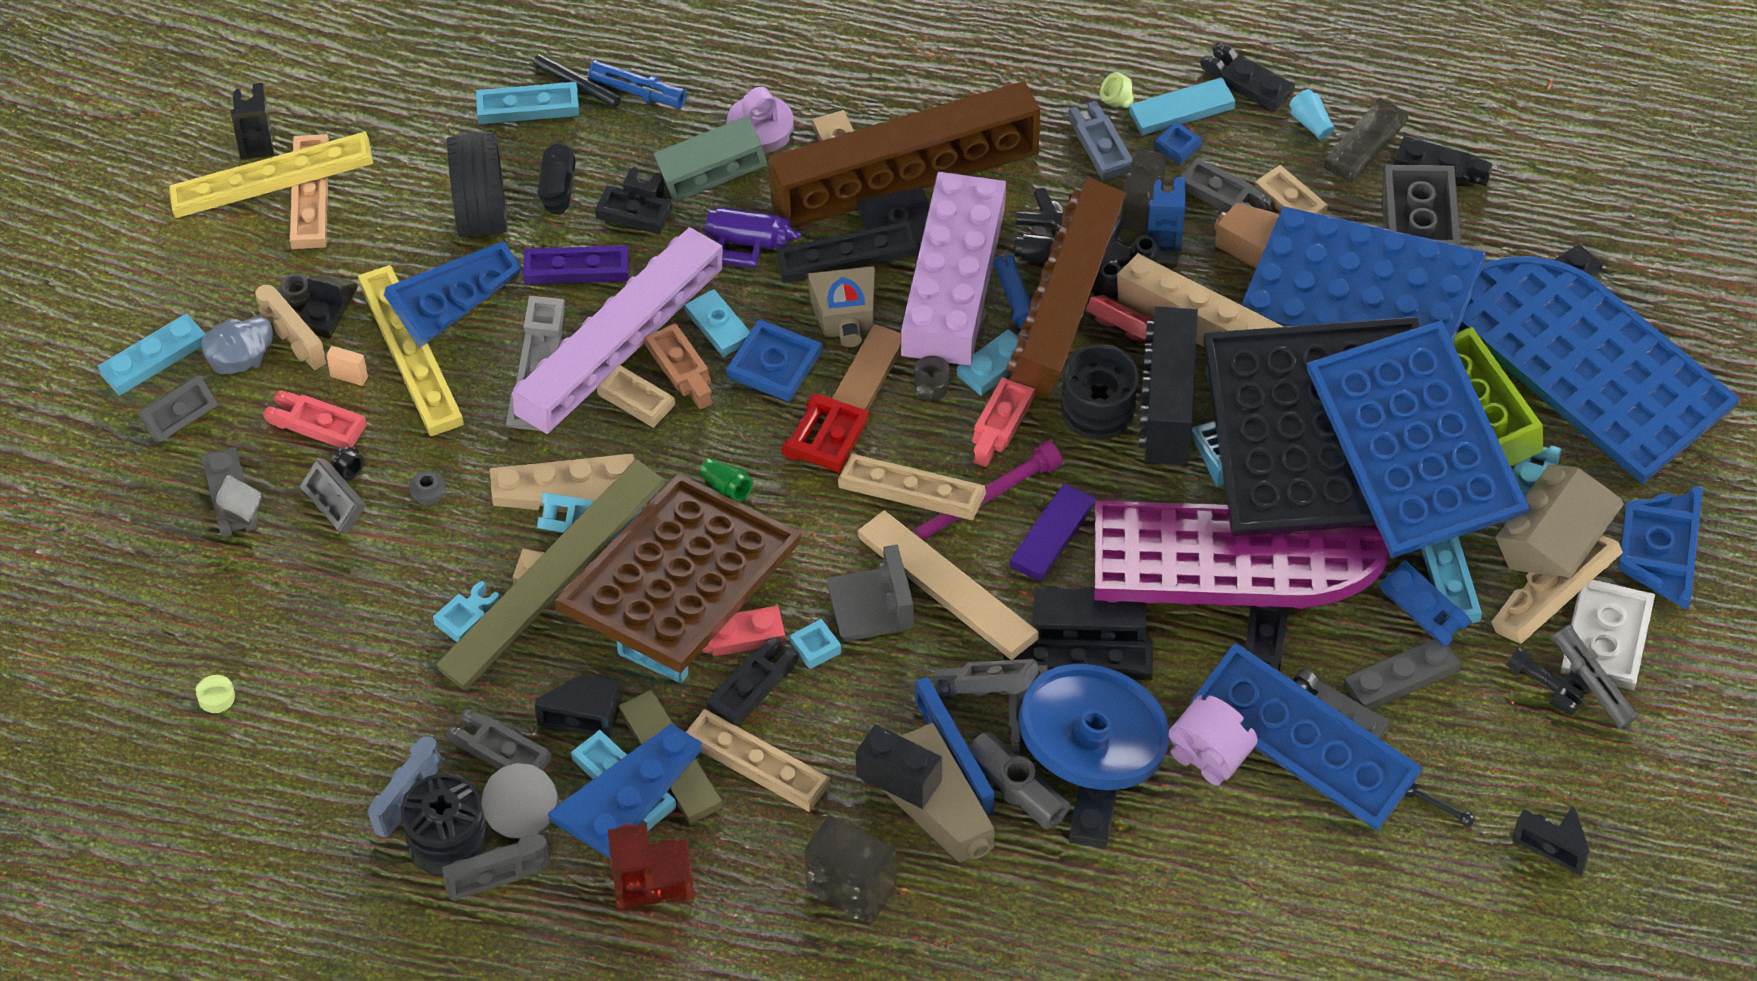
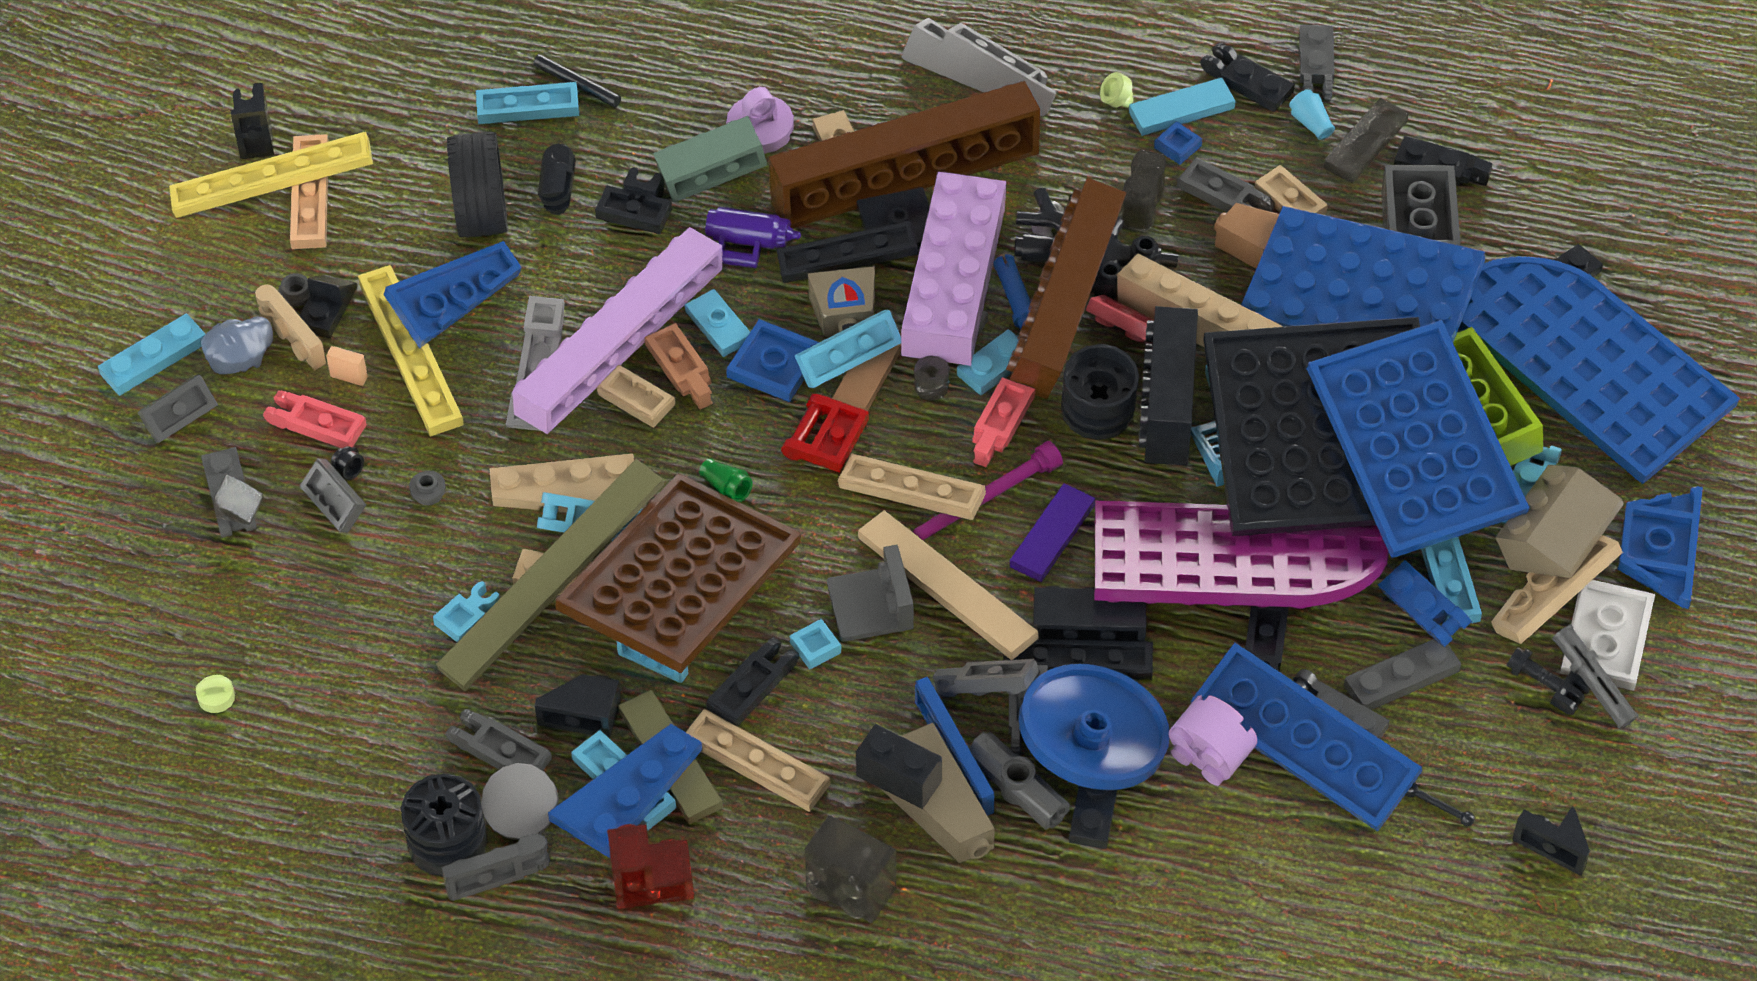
sand blue hinge [368,736,442,838] -> none
dark purple plate [523,245,629,285] -> none
blue pin [588,60,687,110] -> none
coral hinge [703,605,786,657] -> none
sand blue hinge [1068,101,1134,181] -> none
blue hinge [1147,177,1185,251] -> none
none -> medium azure plate [794,310,901,388]
none -> light grey wedge [902,17,1057,116]
none -> dark grey hinge [1299,24,1334,100]

